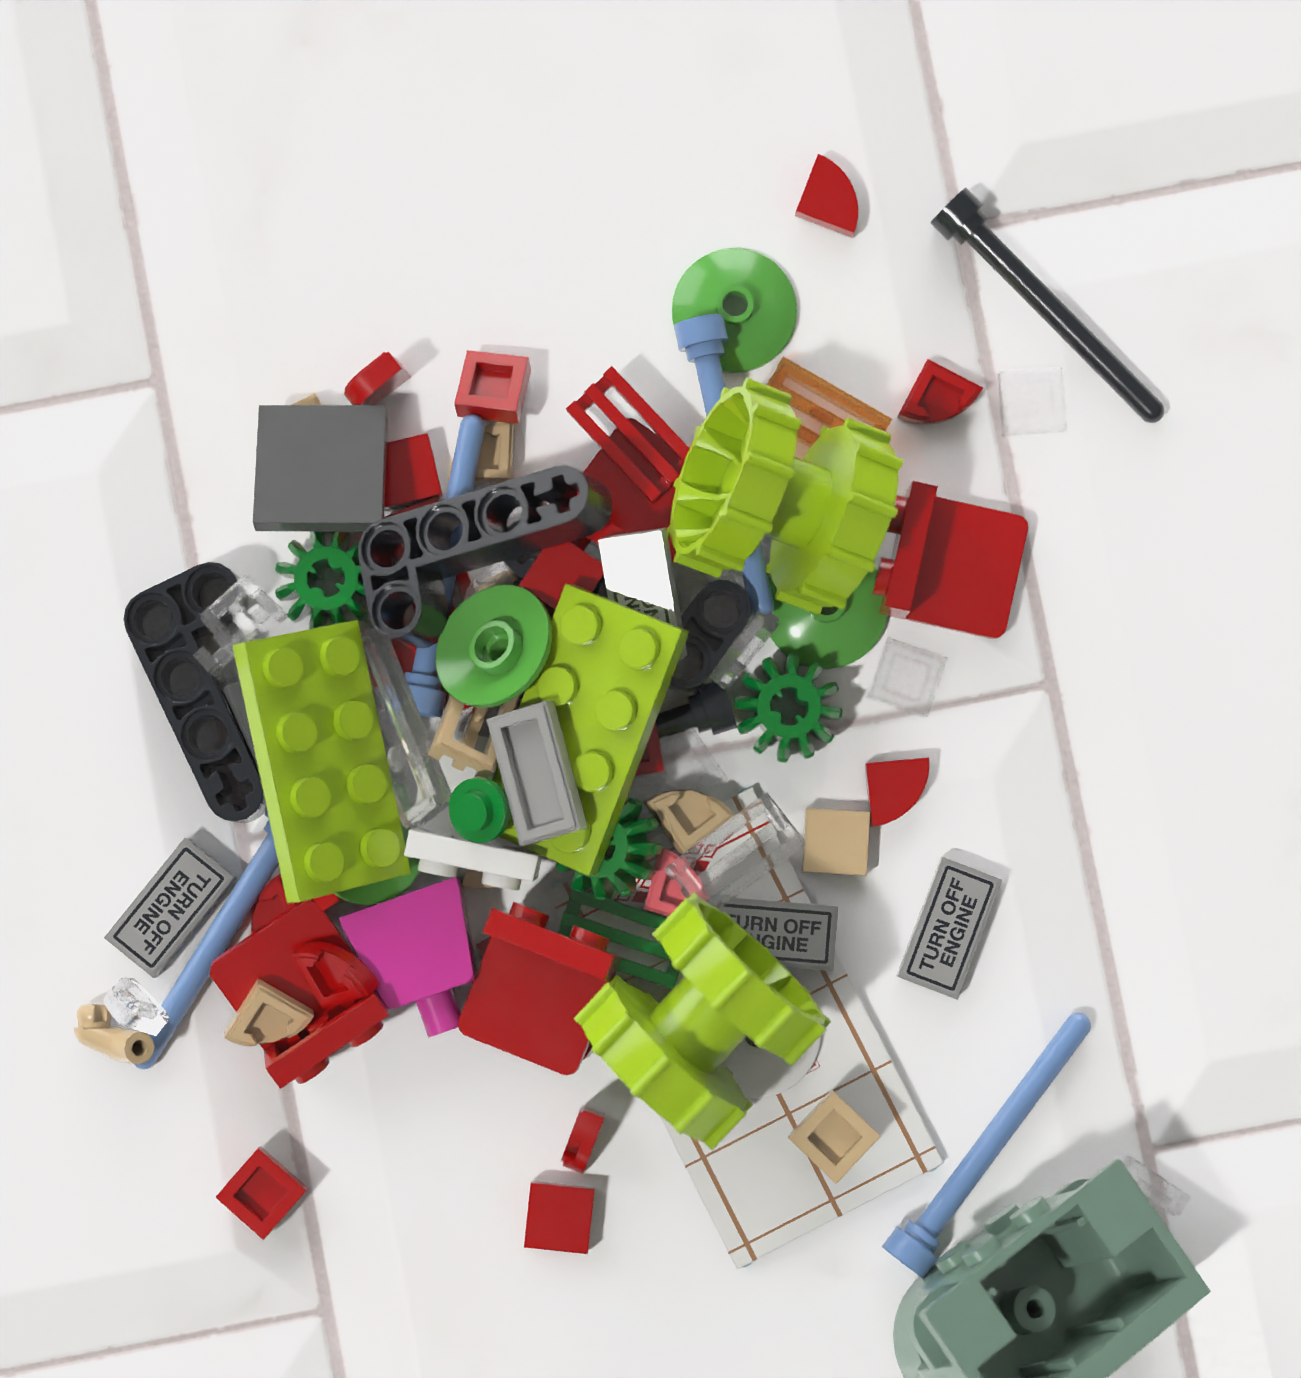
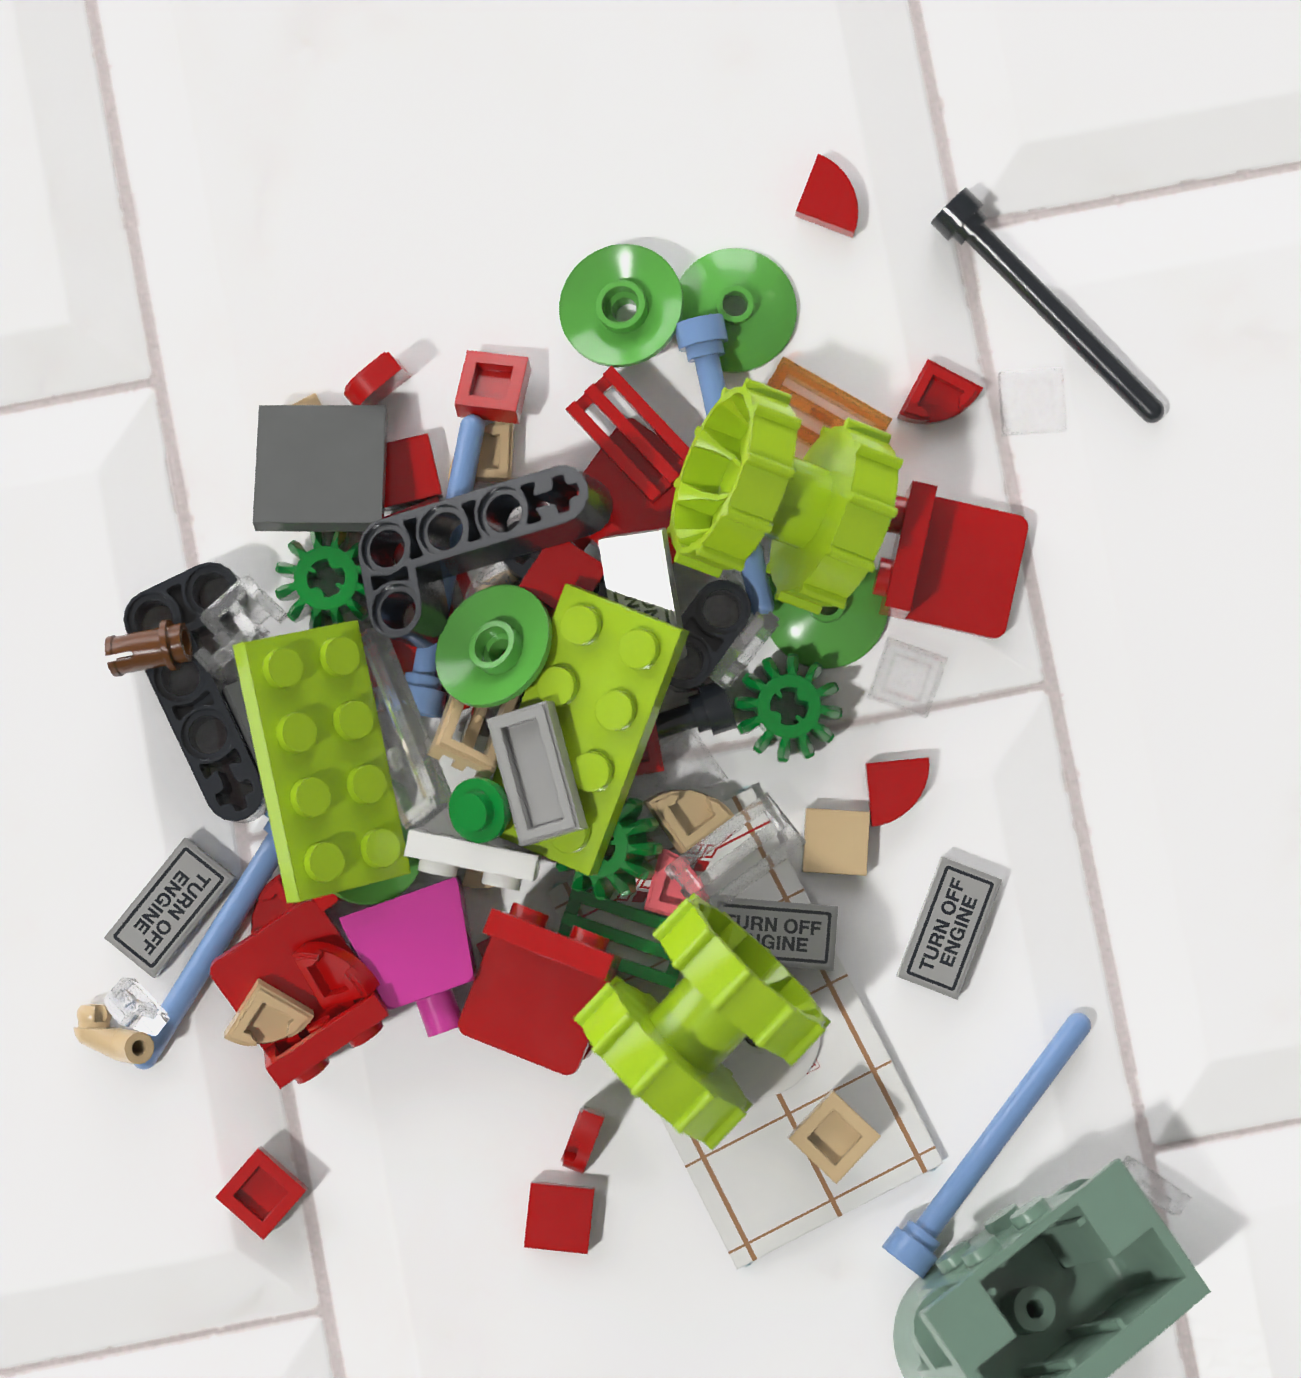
none -> reddish brown pin [104,619,193,677]
none -> bright green dish [559,244,684,368]

